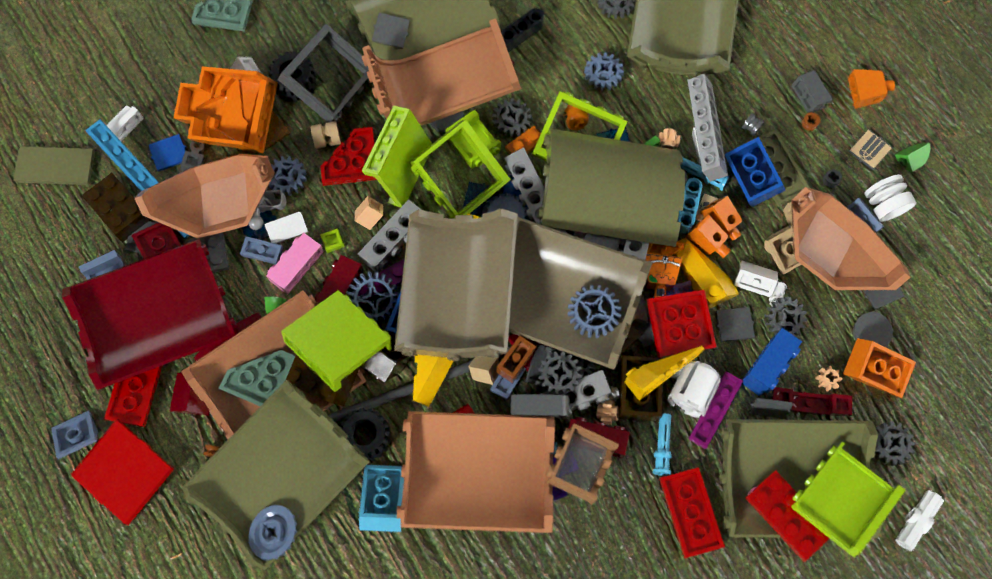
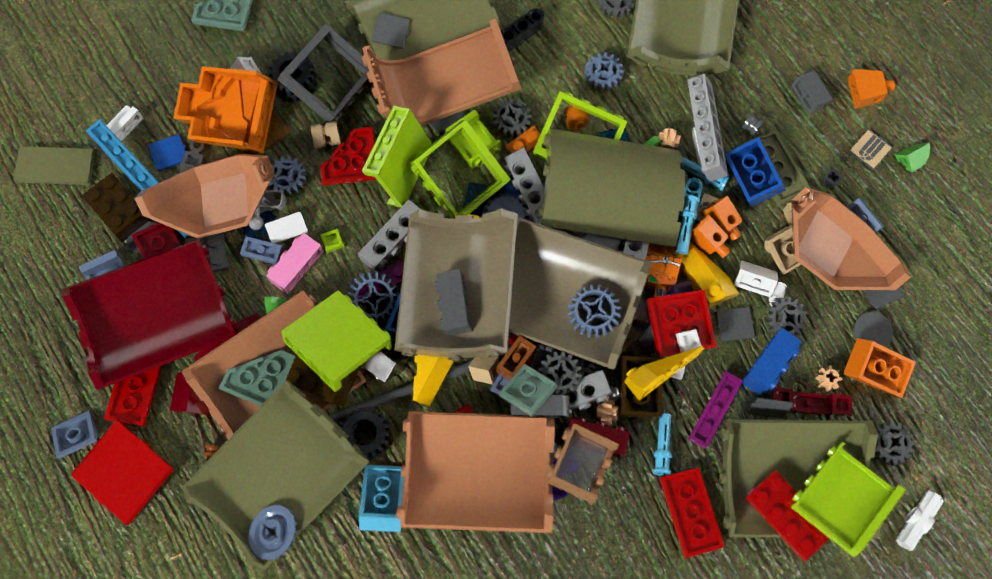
dark red brick [314,255,363,306] -> none
light nougat panel [355,196,383,230] -> none
white cylinder [667,361,721,418] -> none
dark orange bush [802,112,820,131] -> none
white wheel [865,174,917,222] -> none
none -> dark grey brick [435,269,472,336]
none -> sand green plate [499,364,557,416]
none -> medium azure pin [676,195,700,255]
none -> white tile [676,329,701,353]

